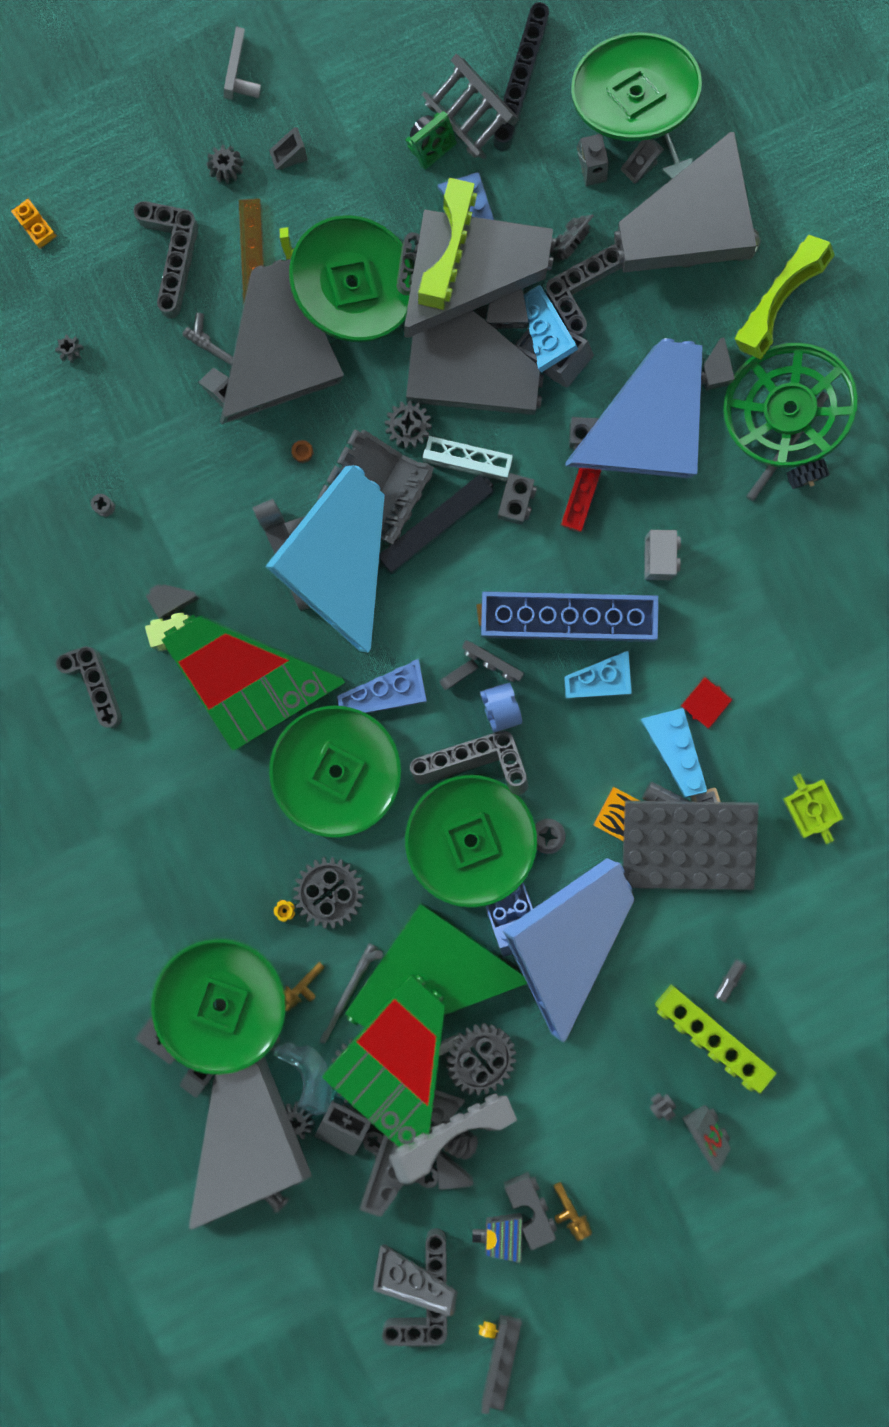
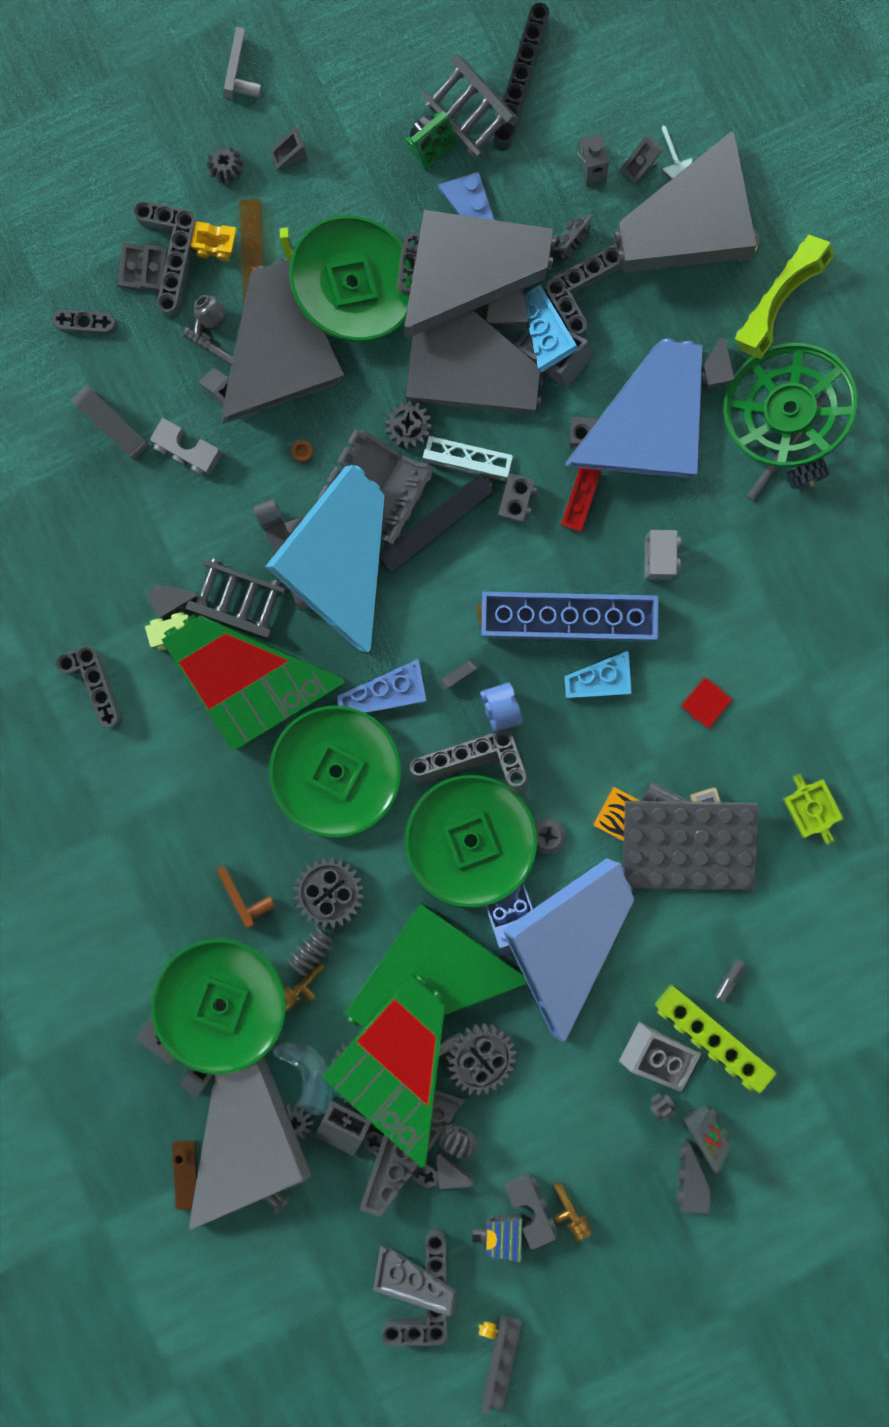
light orange slope [11,199,57,249] -> none
dark grey gear [55,334,84,363] -> none
dark grey bush [91,494,115,517] -> none
yellow plate [274,900,295,922] -> none
dark grey piece [320,943,383,1044] -> none
light grey arch [389,1094,517,1183] -> none
lime arch [418,178,477,310] -> none
dark grey plate [462,640,524,682] -> none
green dish [571,32,702,141] -> none
medium azure wing [641,708,707,798] -> none
none -> dark grey beam [52,309,117,335]
none -> dark grey beam [71,385,149,461]
none -> dark grey slope [118,243,166,291]
none -> light grey arch [150,417,222,476]
none -> reddish brown piece [172,1140,197,1210]
none -> dark grey fence [185,558,288,640]
none -> yellow cylinder [190,221,237,262]
none -> dark grey head [194,295,226,328]
none -> dark orange piece [216,866,275,928]
none -> dark grey piece [287,926,333,976]
none -> light grey slope [619,1022,701,1092]
none -> dark grey slope [676,1139,711,1214]

